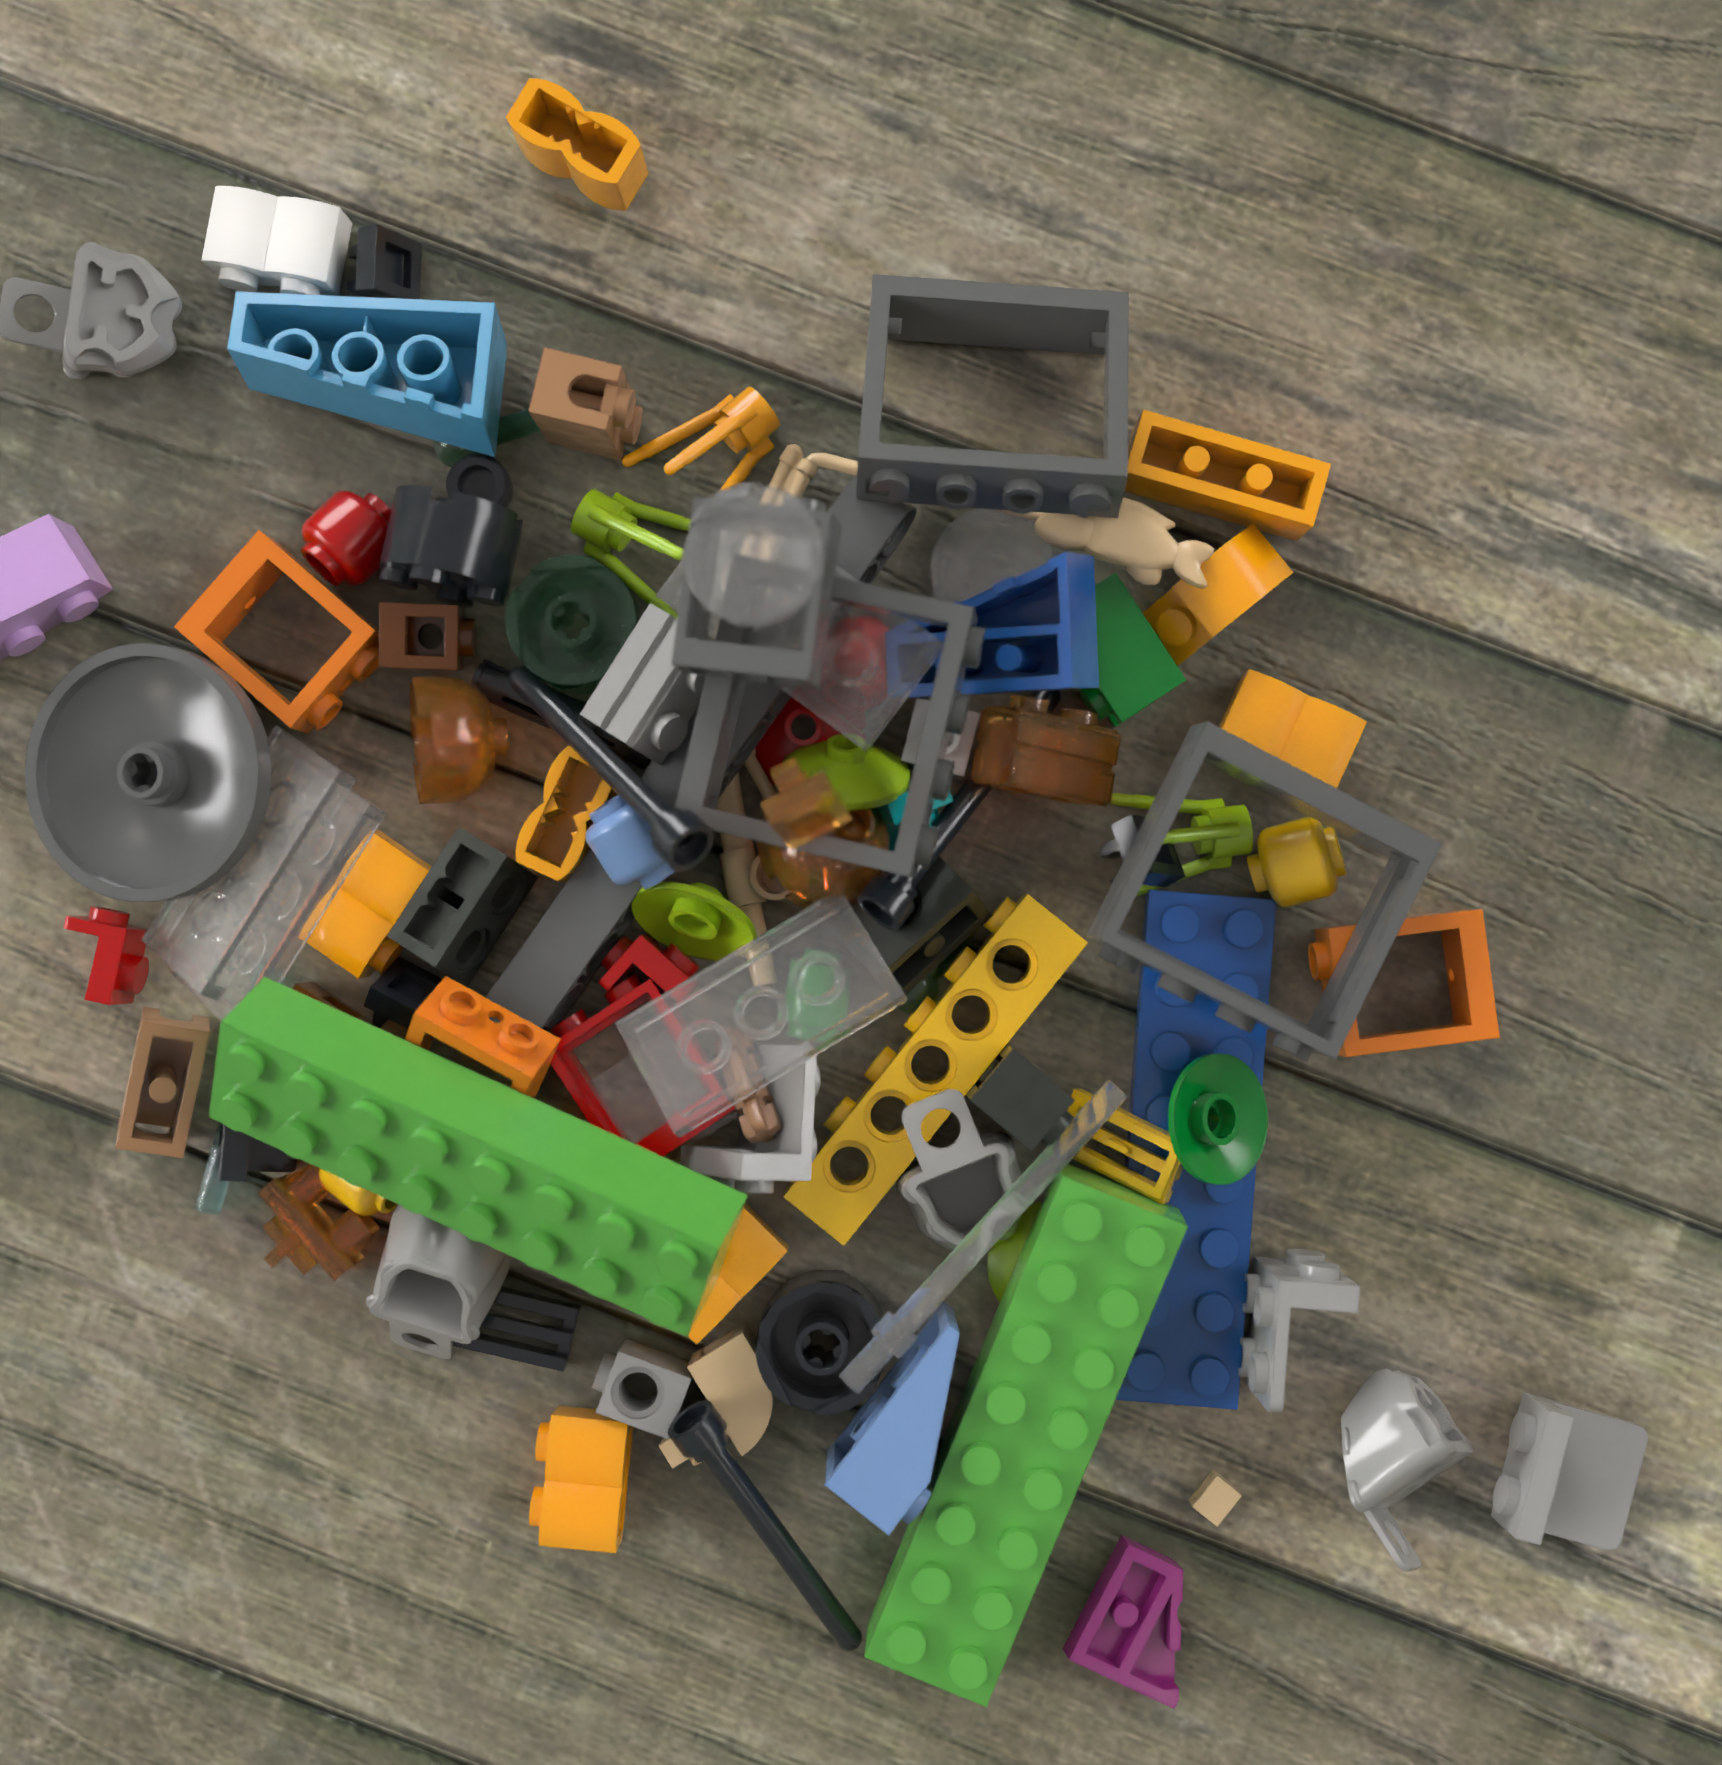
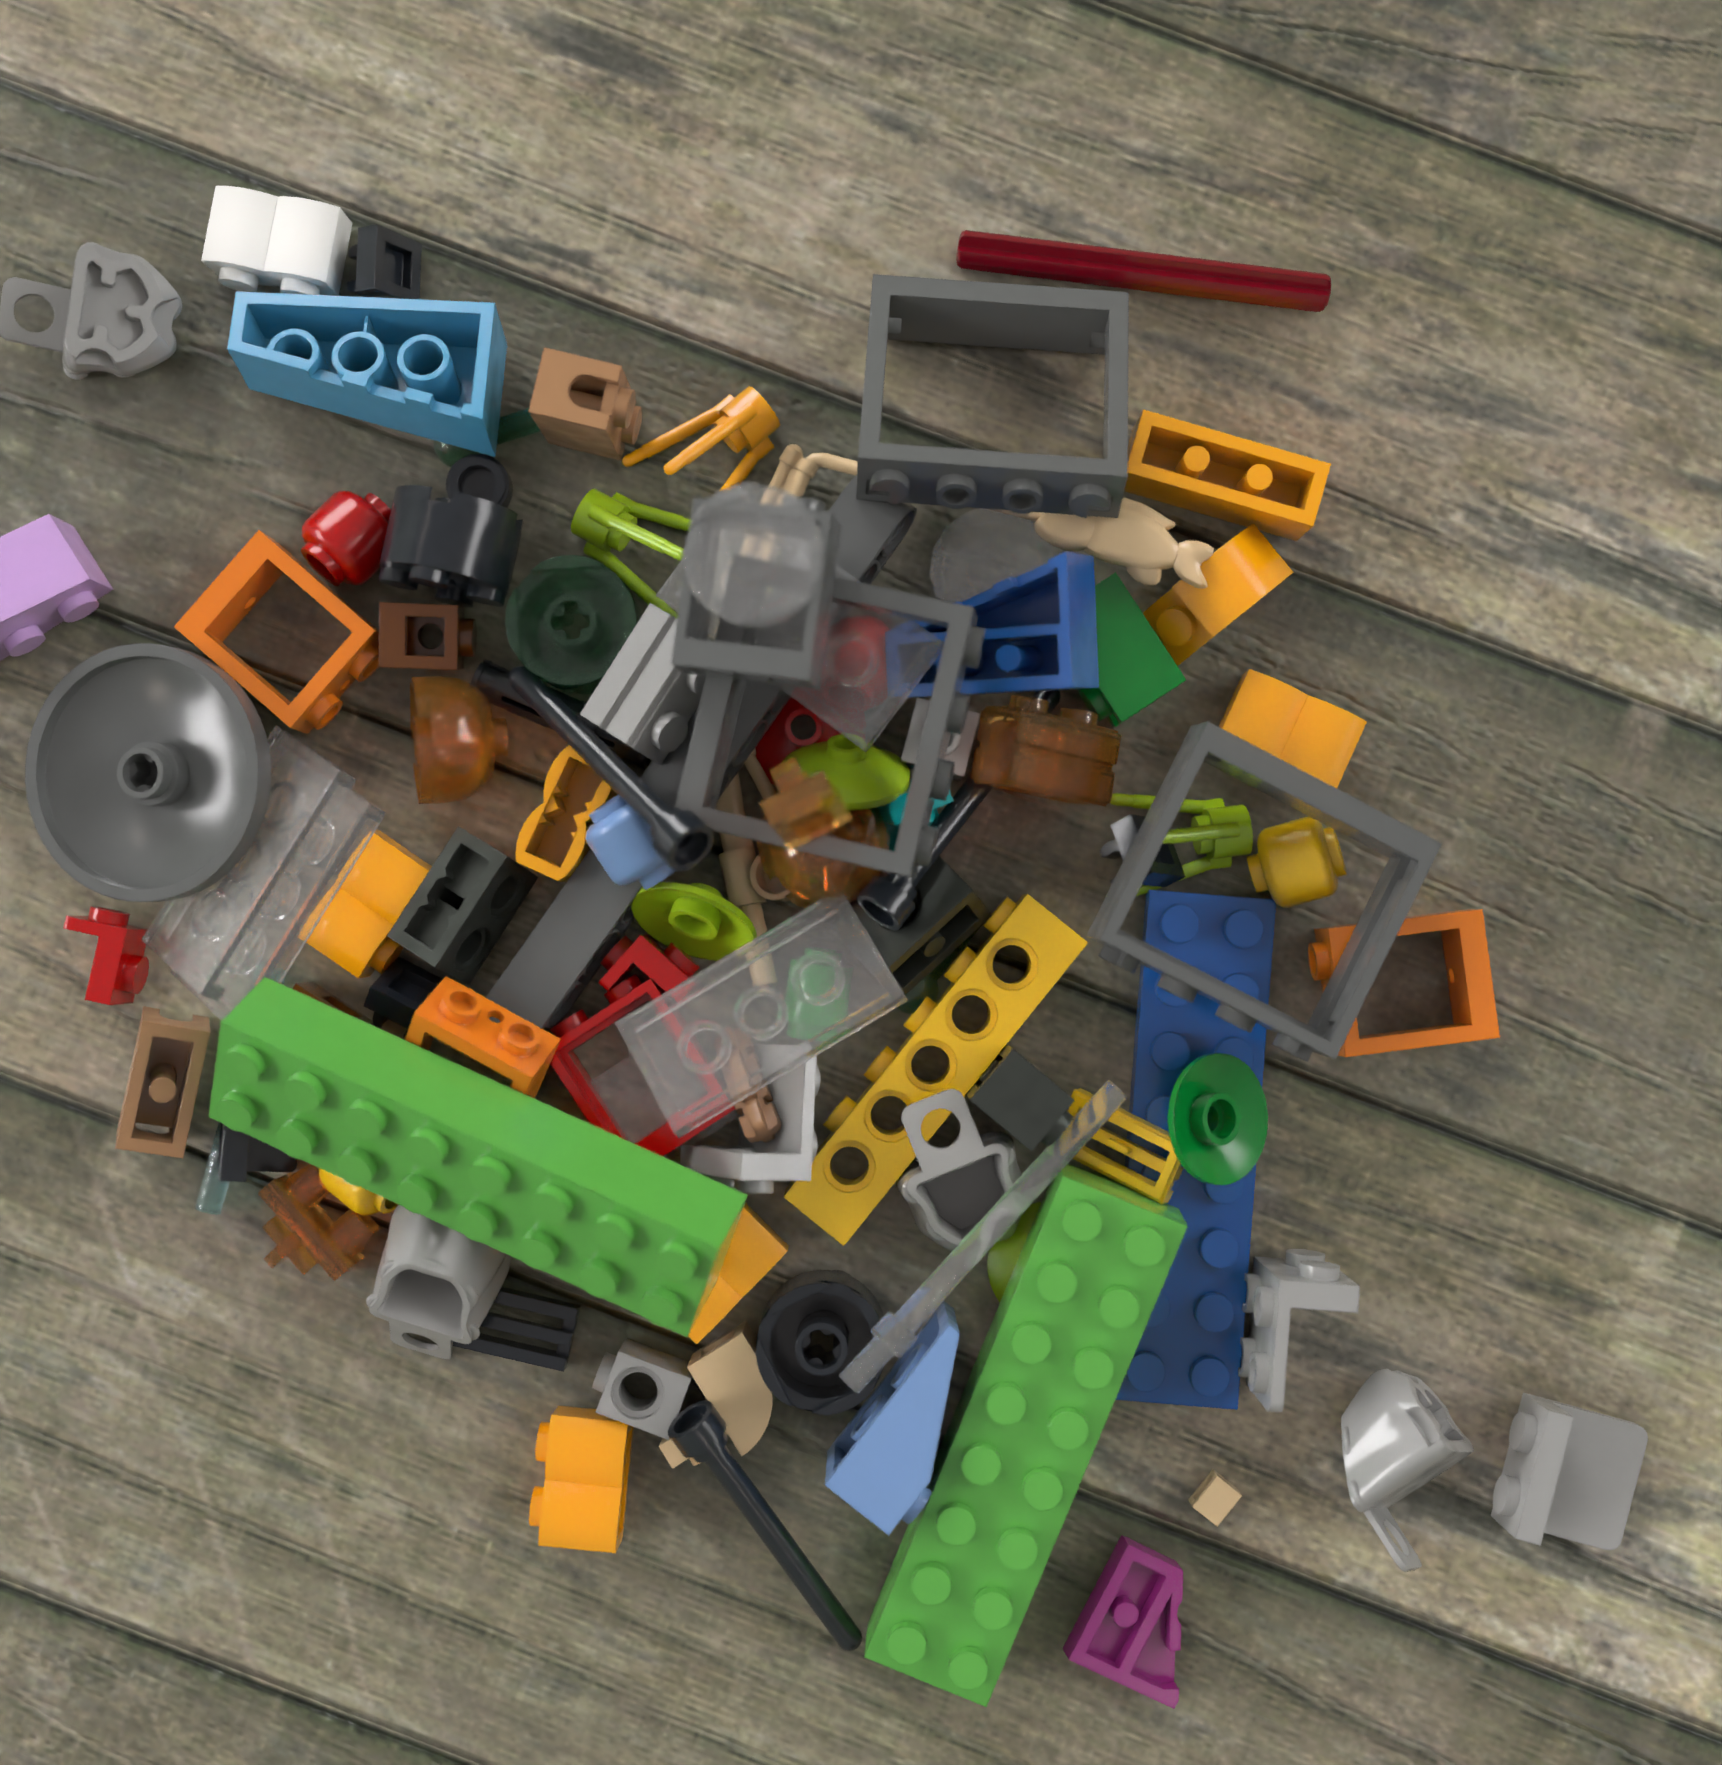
light orange brick [506,78,649,211] -> none
none -> dark red axle [956,230,1331,312]

